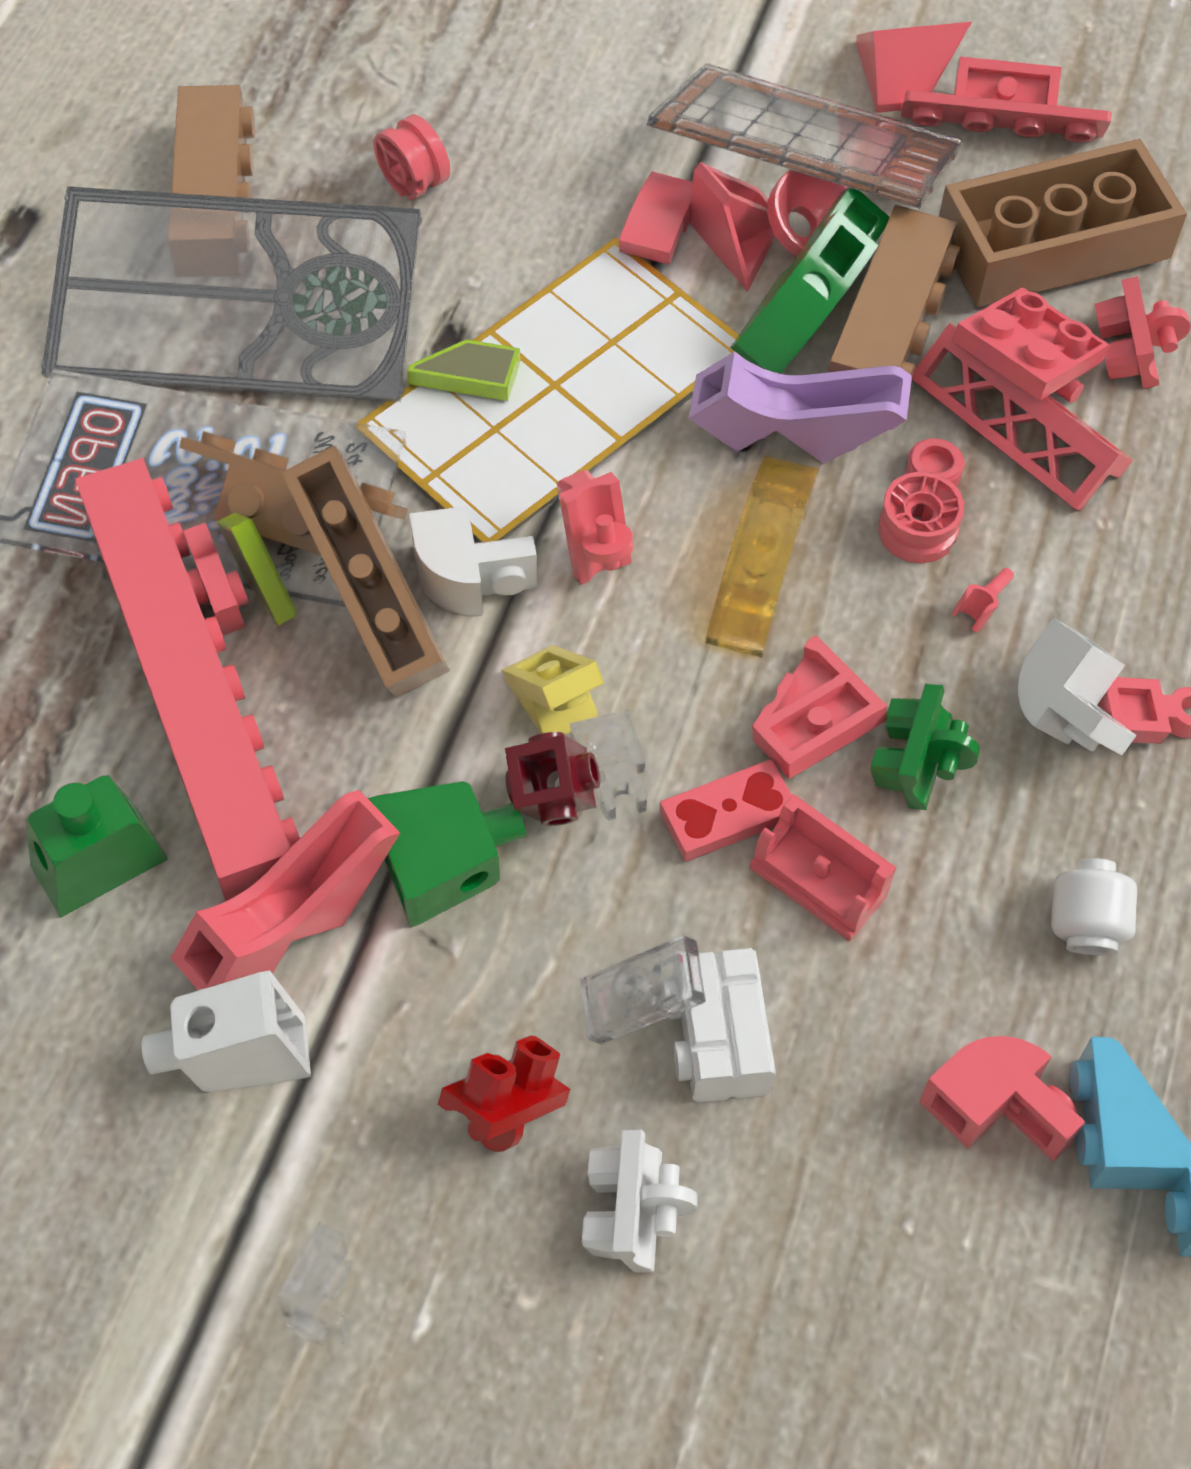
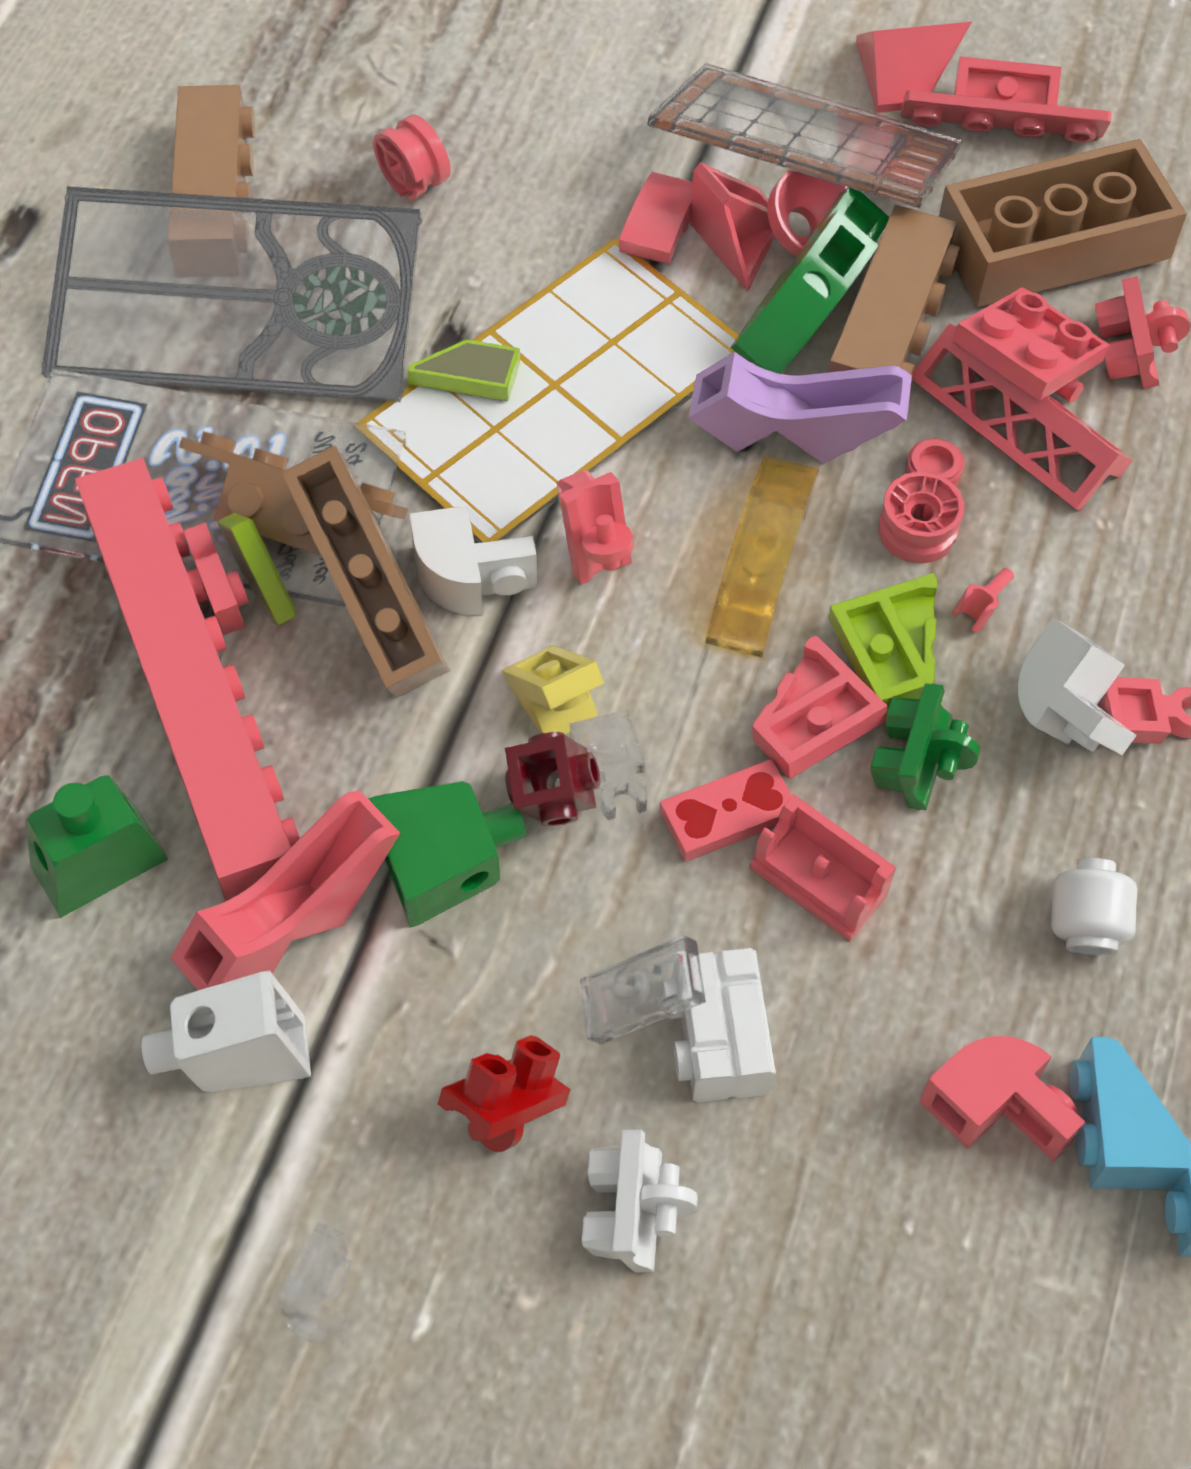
none -> lime wing [828,573,937,710]

